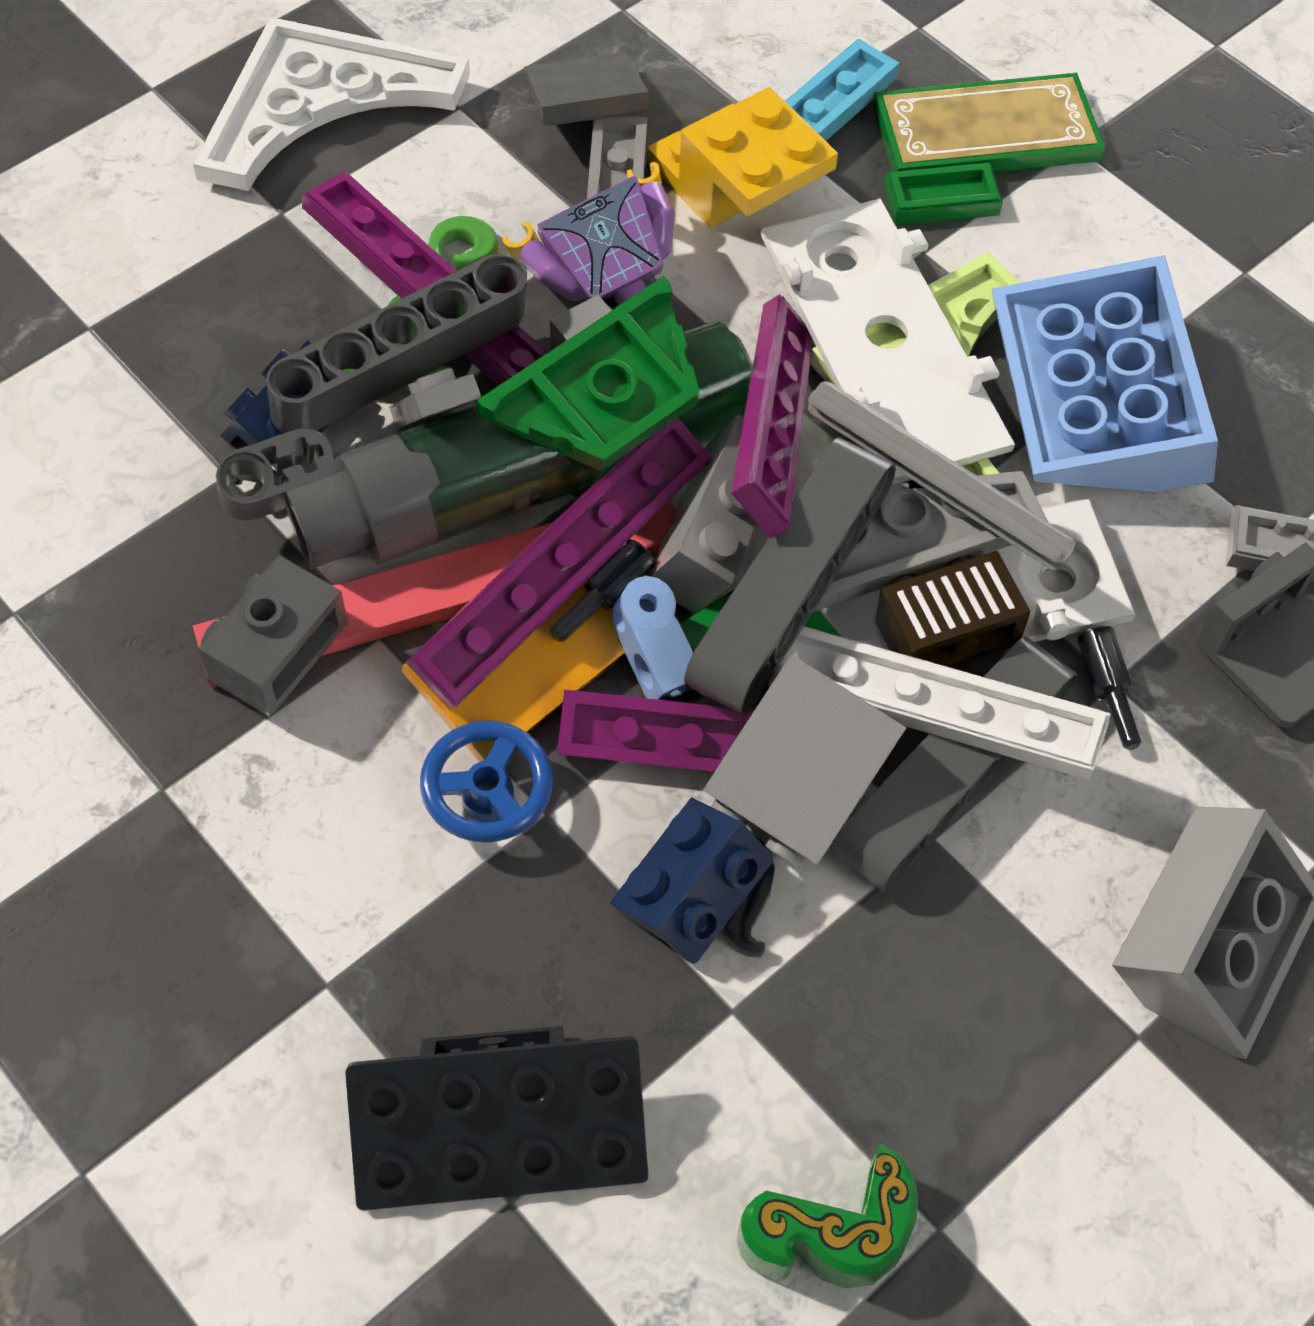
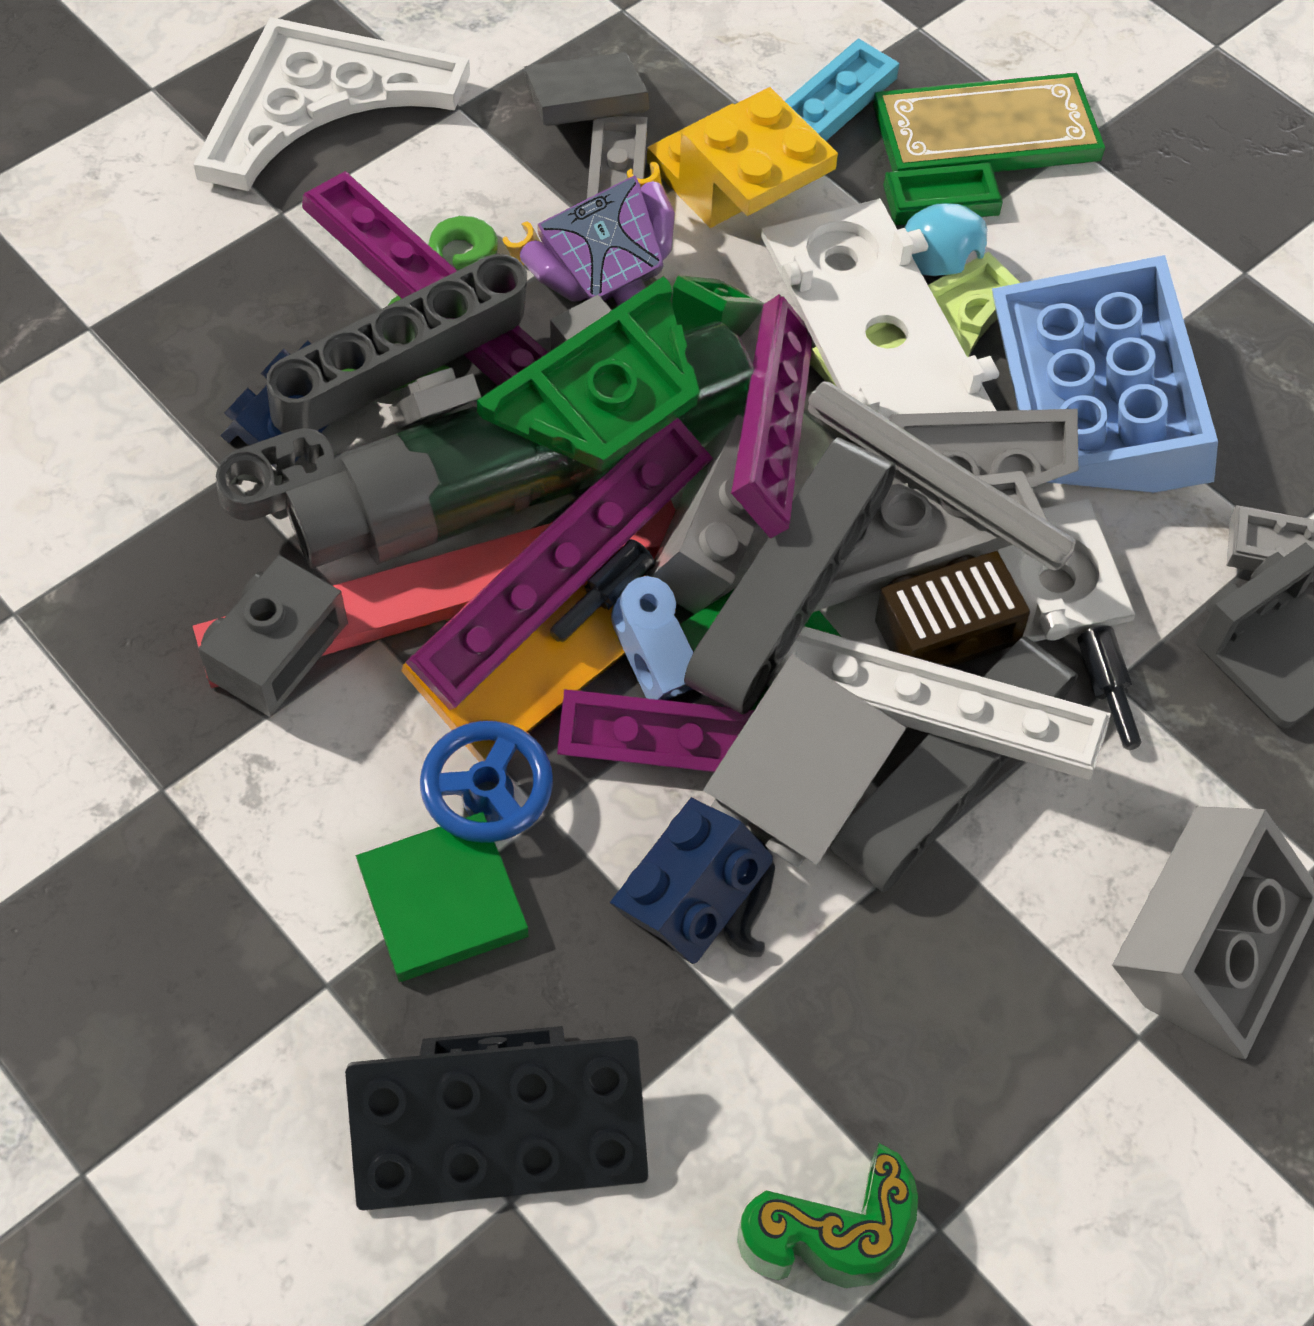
none -> green tile [355,812,529,983]
none -> green slope [672,276,764,365]
none -> light grey wing [889,409,1079,489]
none -> medium azure hair [905,203,988,276]

